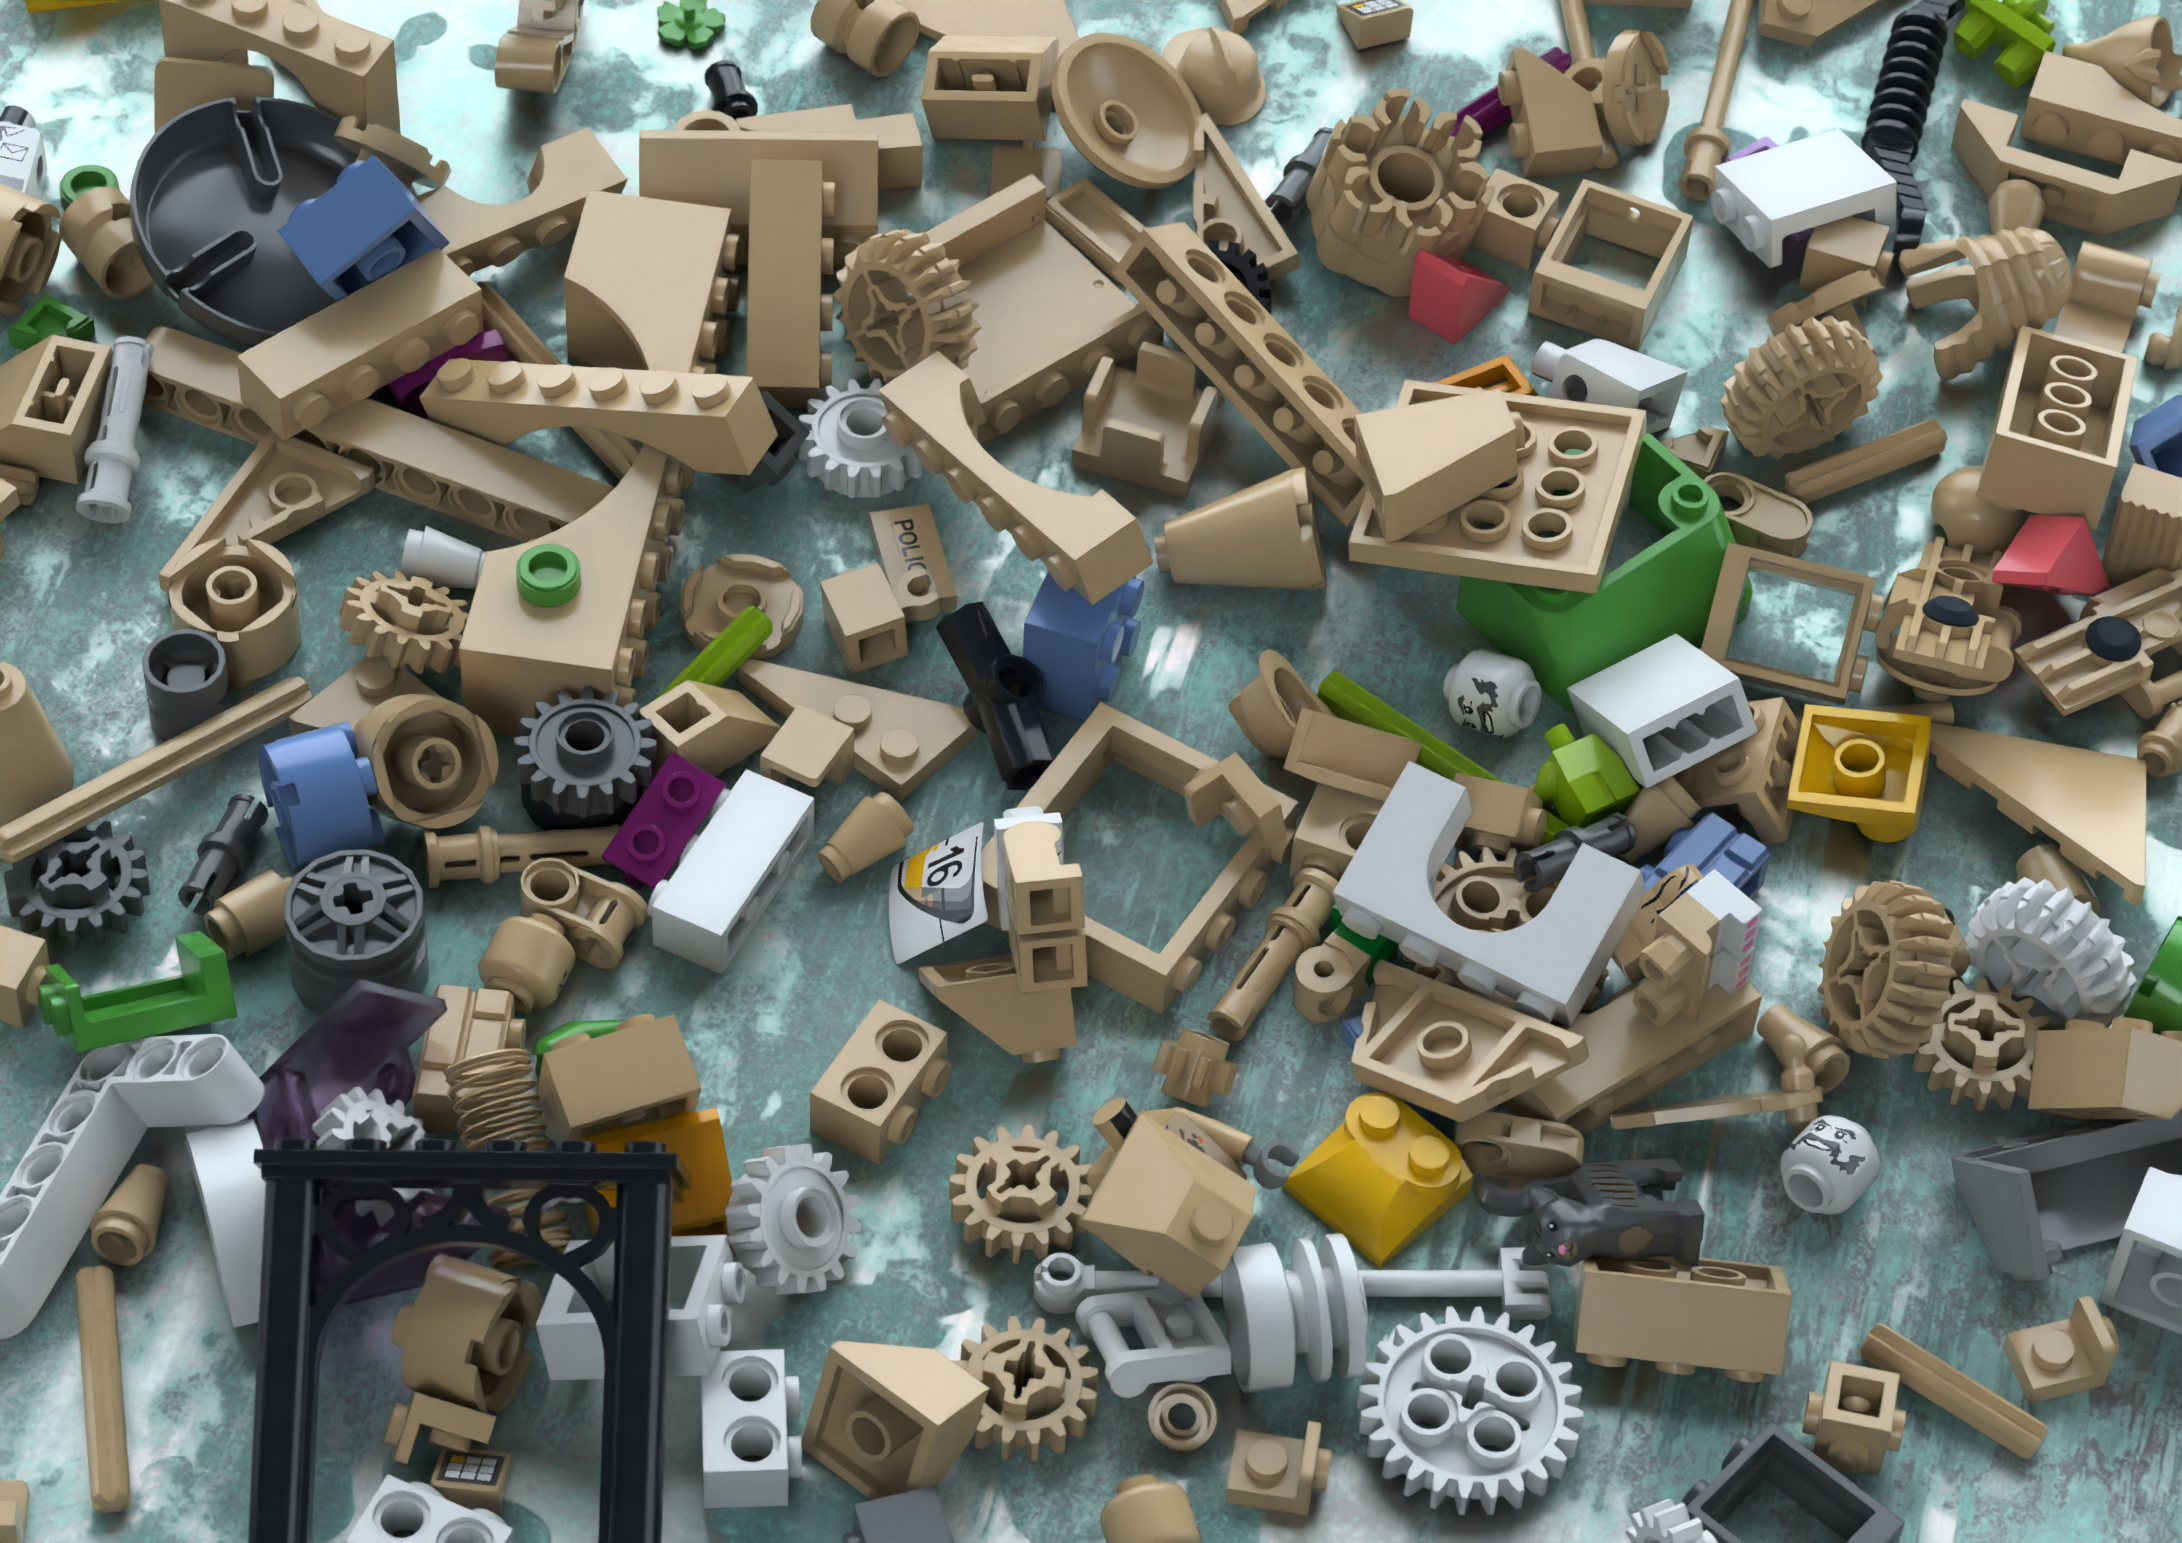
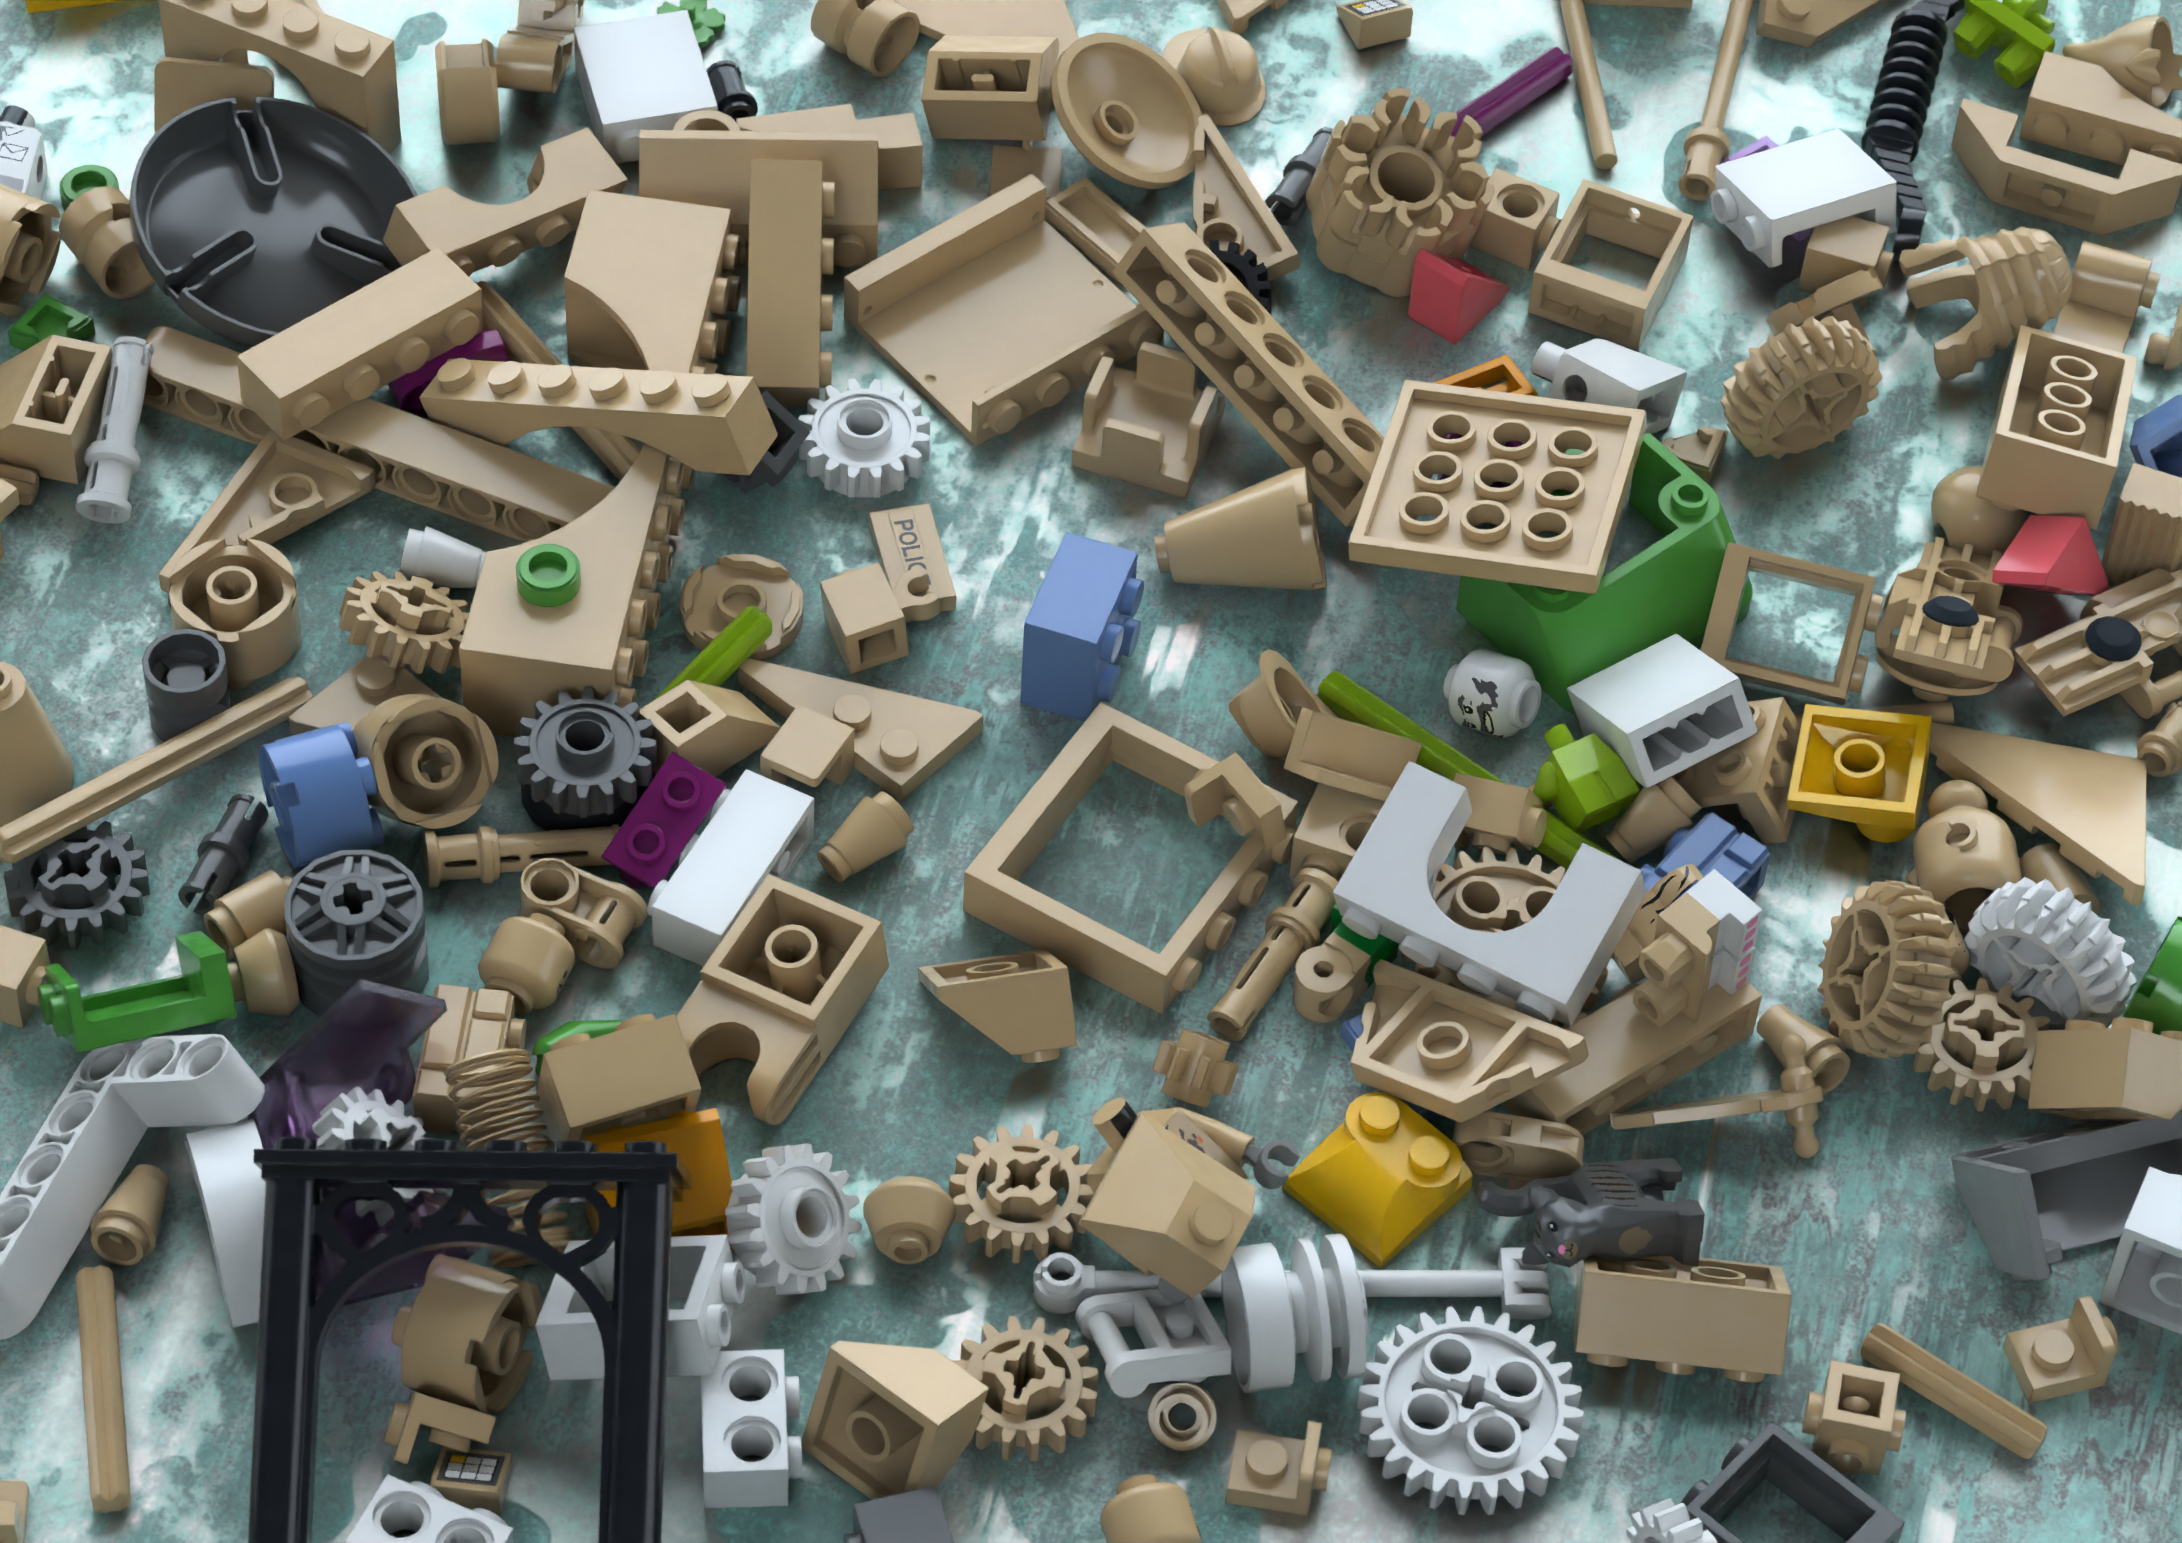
medium blue brick [277,154,450,301] -> none
tan tile [333,116,451,190] -> none
tan brick [810,999,952,1165] -> none
tan gear [833,228,982,385] -> none
tan arch [878,350,1153,605] -> none
sticker [889,822,988,964] -> none
black piece [936,602,1054,790] -> none
tan hips [994,806,1088,994] -> none
tan slope [1354,388,1526,543] -> none
tan slope [1498,47,1603,178] -> none
dark grey pin [1513,813,1636,893] -> none
tan tile [1564,30,1670,146] -> none
tan piece [1703,472,1813,558] -> none
white head [1780,1115,1881,1215] -> none
tan axle [1783,419,1947,504] -> none
tan cone [1988,179,2047,236] -> none
none -> tan cone [227,928,299,1017]
none -> tan animal [435,38,500,145]
none -> white brick [574,10,718,164]
none -> tan brick [676,874,889,1125]
none -> tan cone [863,1176,956,1264]
none -> tan piece [1906,780,2022,933]

